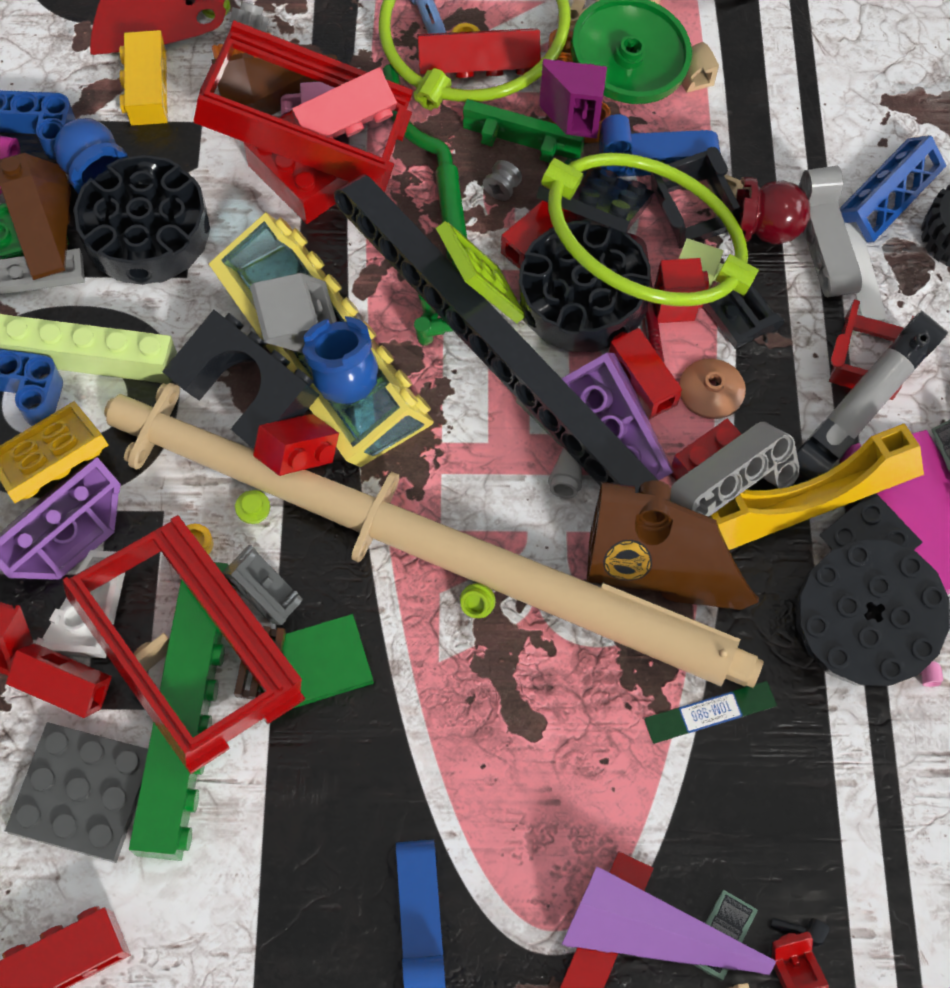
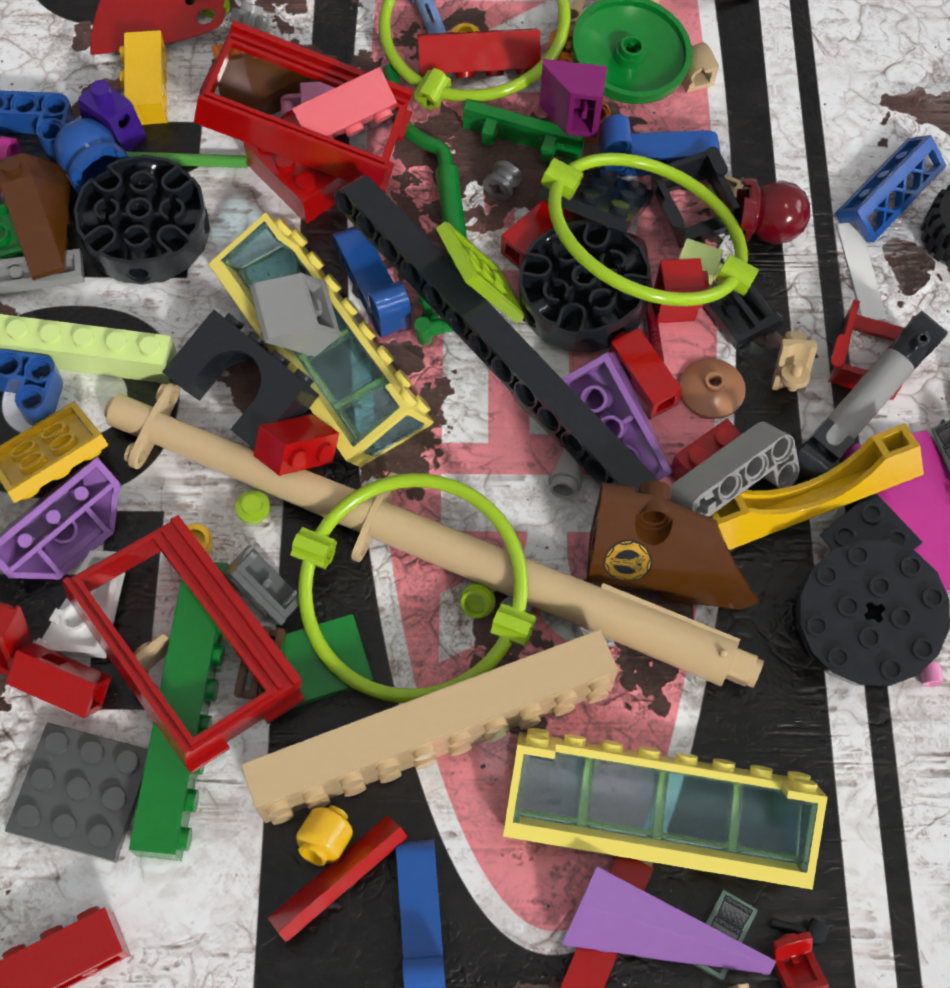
blue tile [302,316,378,405] -> none
sticker [644,681,777,744] -> none
light grey beam [798,165,862,297] -> none
none -> dark purple torso [78,80,147,152]
none -> bright green bar [125,151,248,168]
none -> tan brick [241,629,618,825]
none -> red tile [267,816,408,942]
none -> lime piece [290,473,537,703]
none -> yellow head [296,806,353,866]
none -> blue beam [332,226,412,338]
none -> window [503,728,828,890]
none -> tan hips [771,331,817,392]

